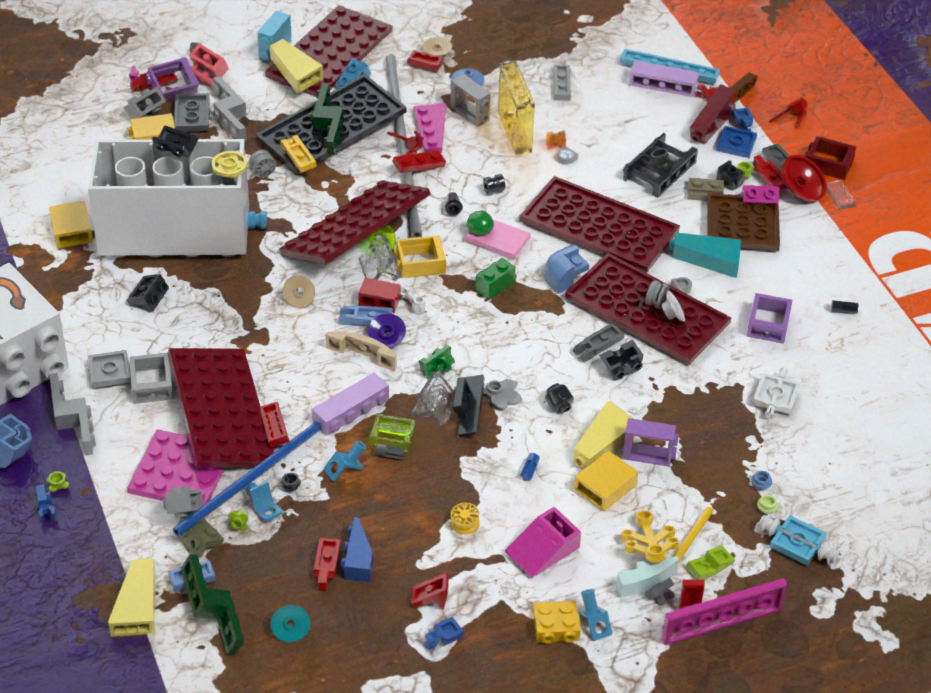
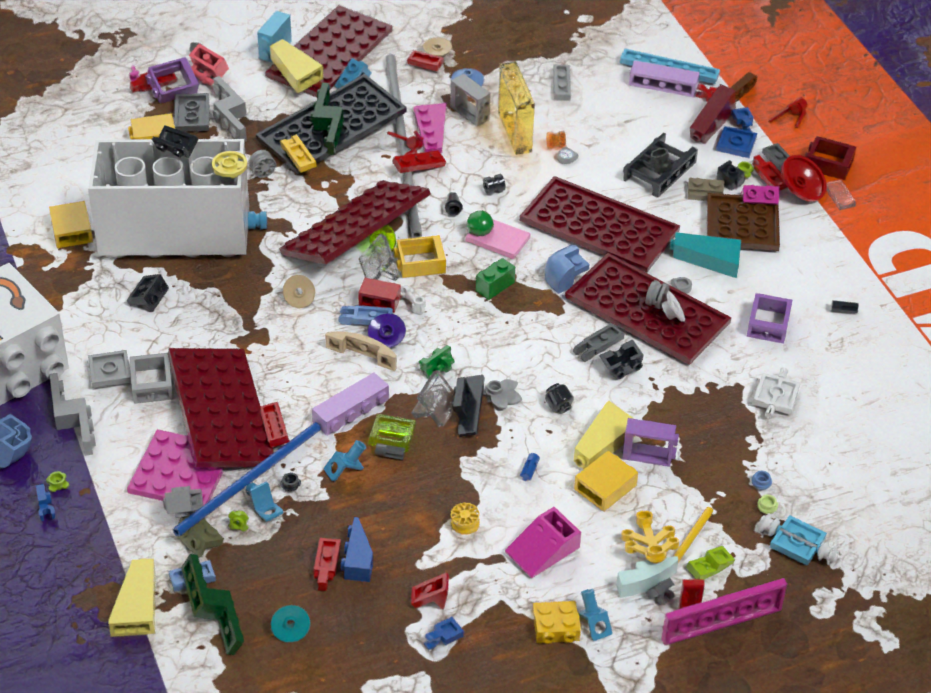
light grey brick [123,87,166,119] -> none

